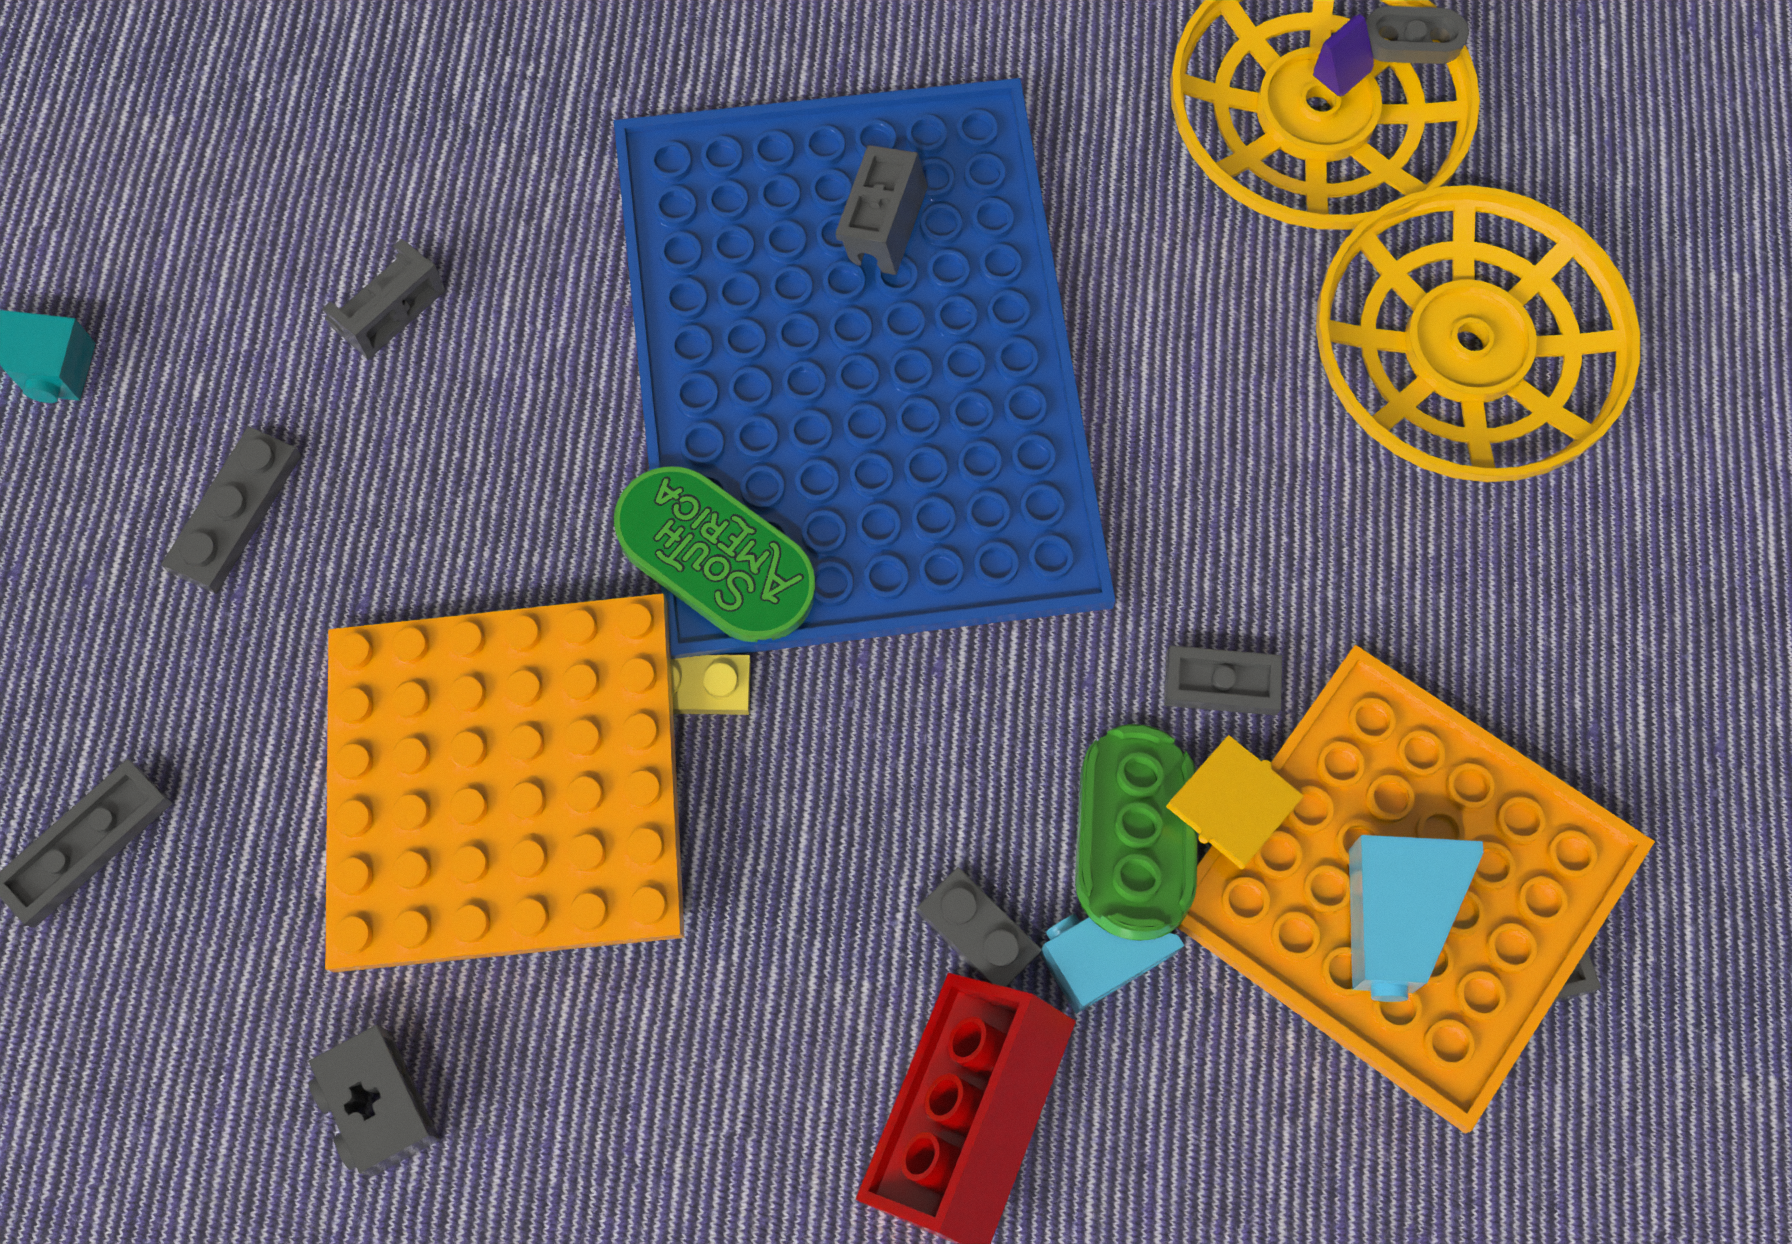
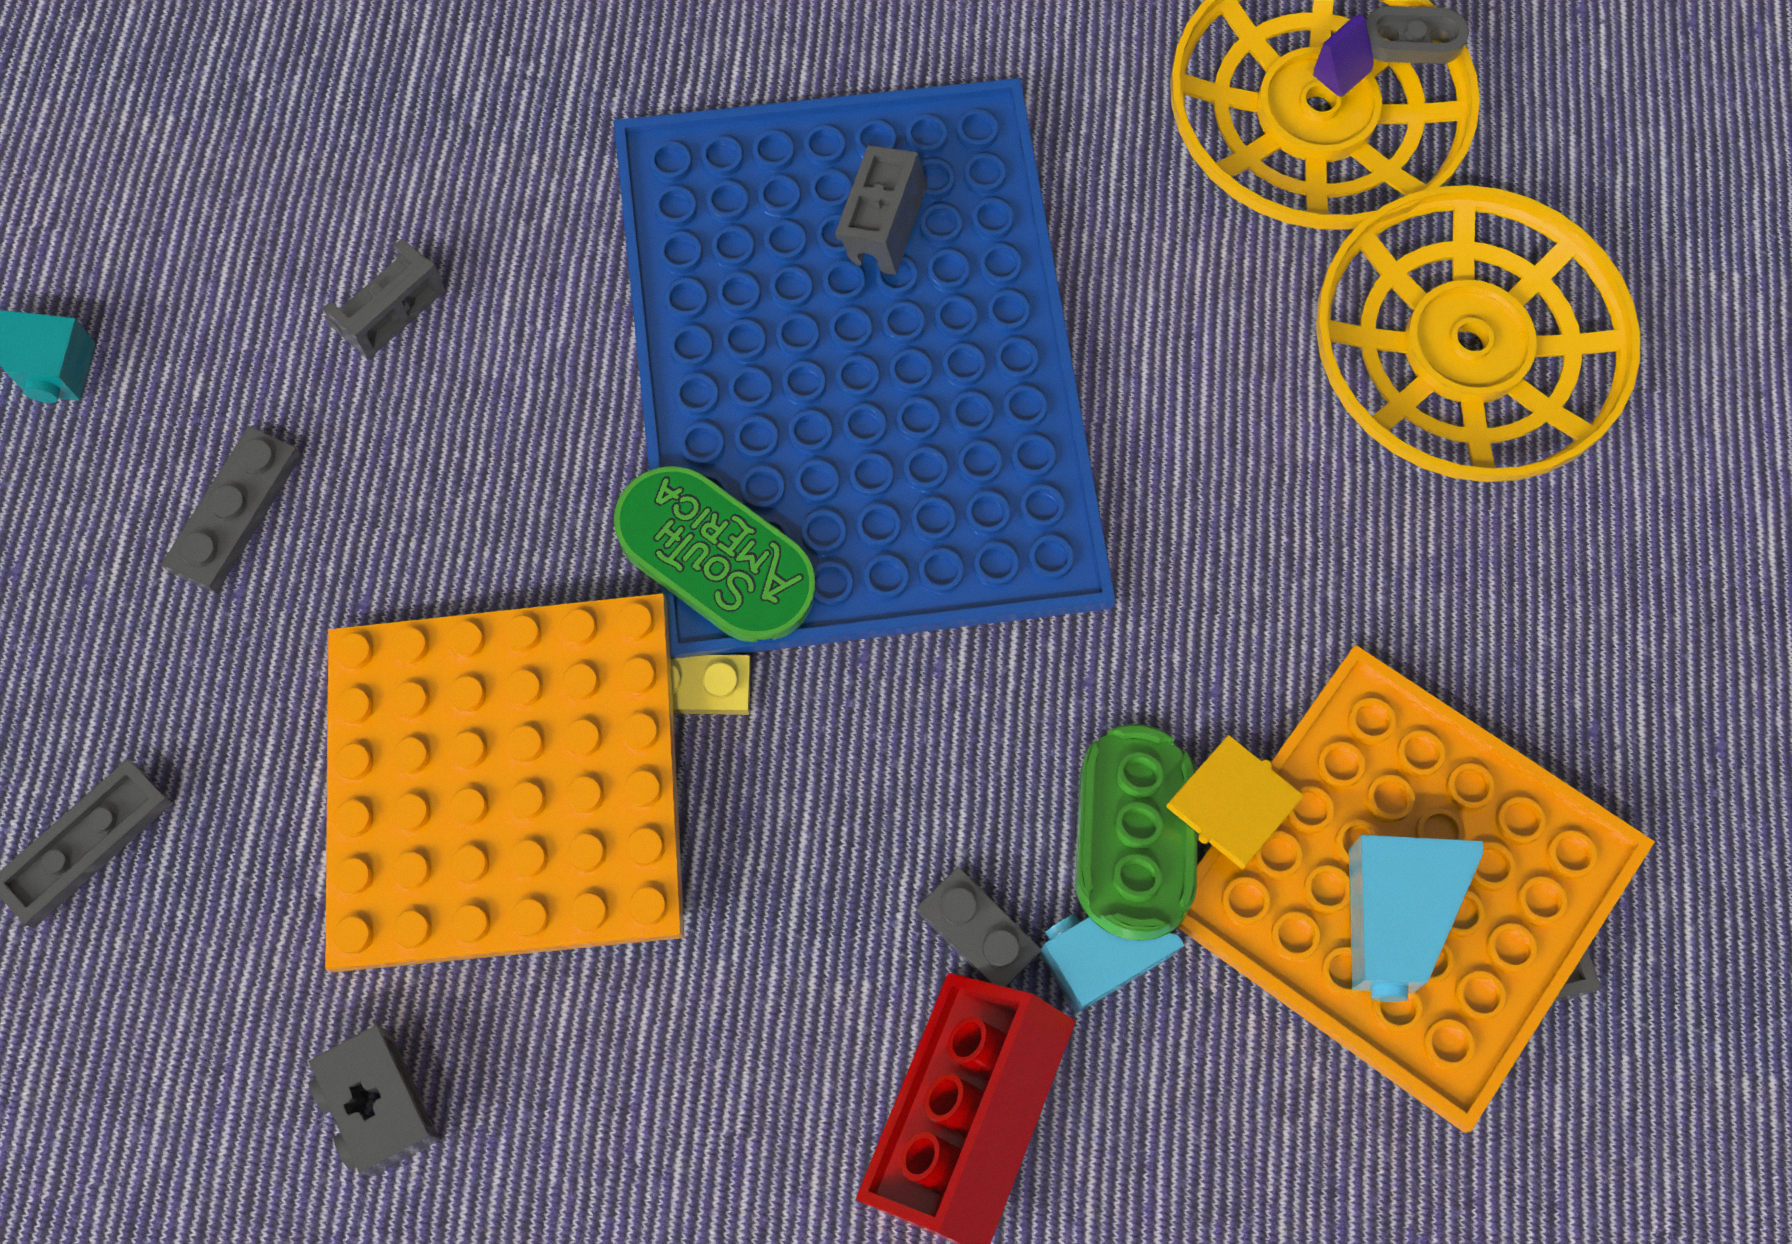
dark grey plate [1164,645,1282,716] -> none

